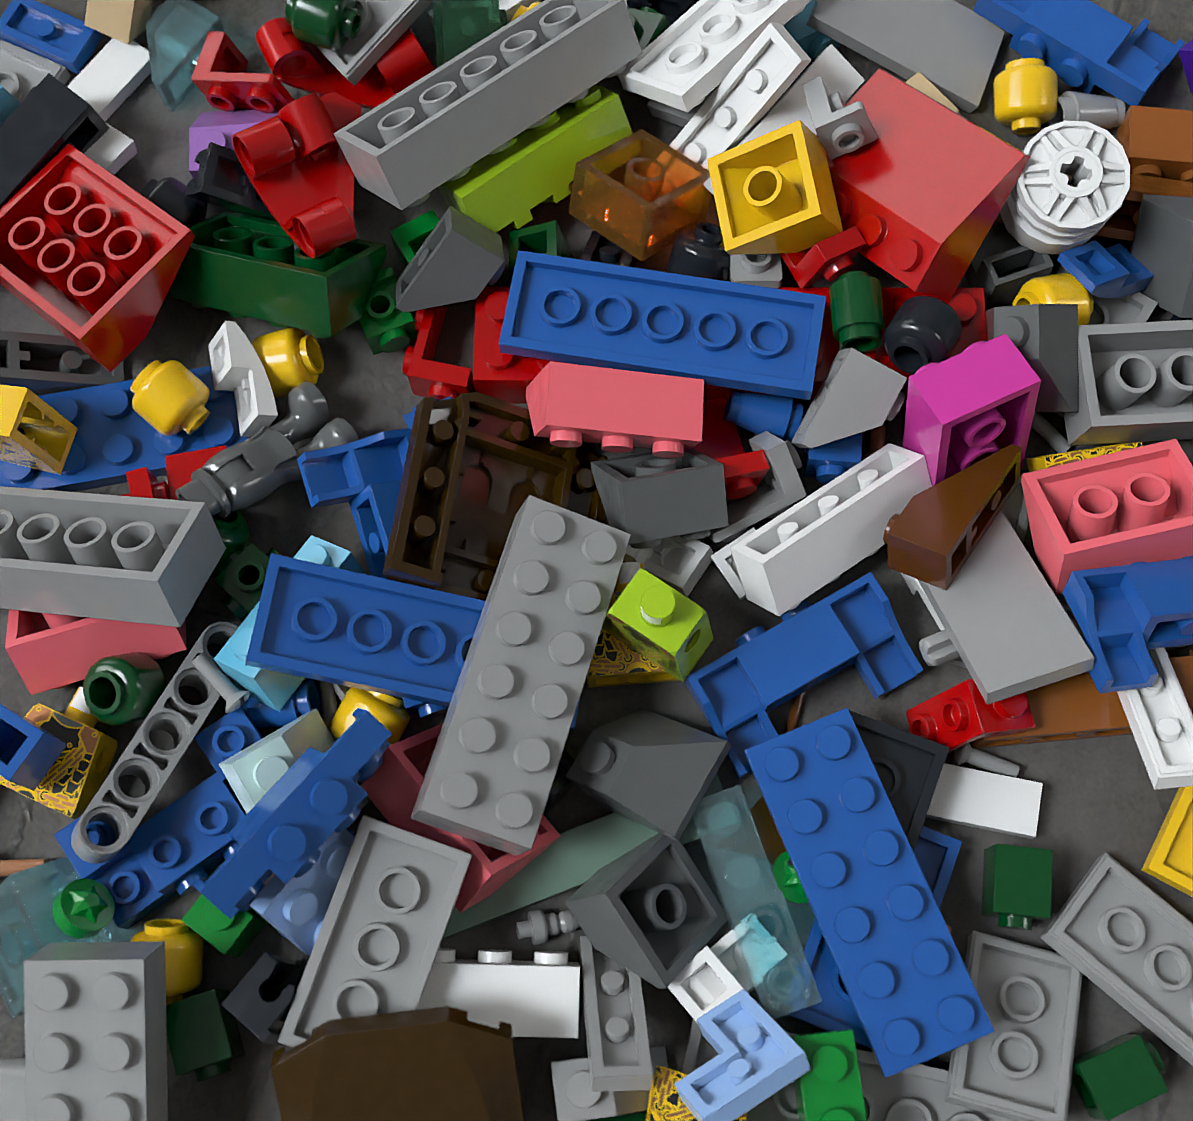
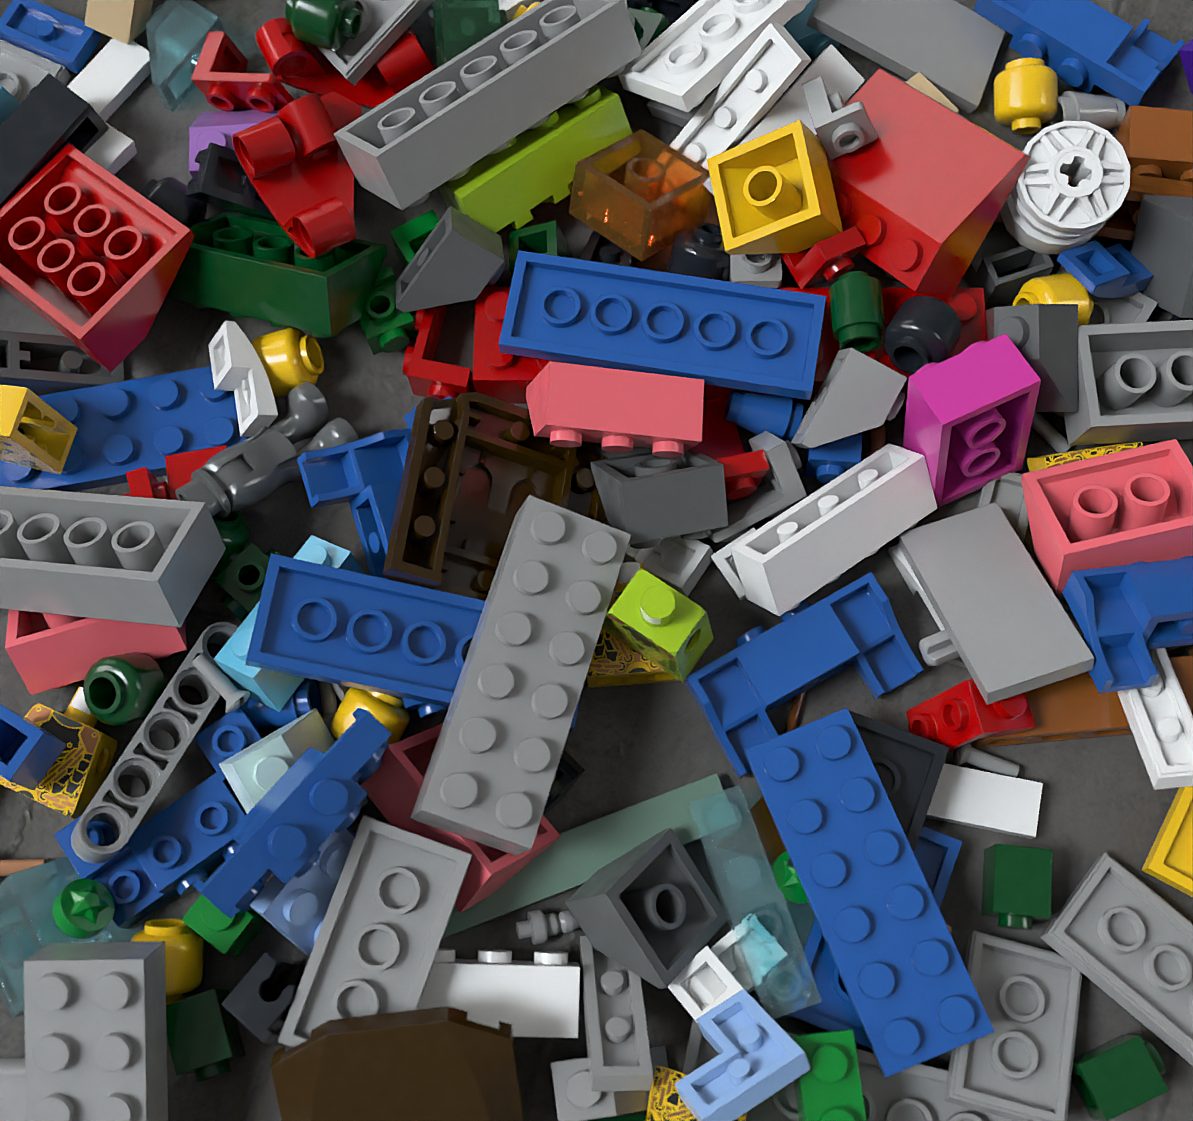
yellow head [130,360,210,436] -> none
dark grey slope [566,708,731,841] -> none
reddish brown slope [883,444,1021,590] -> none

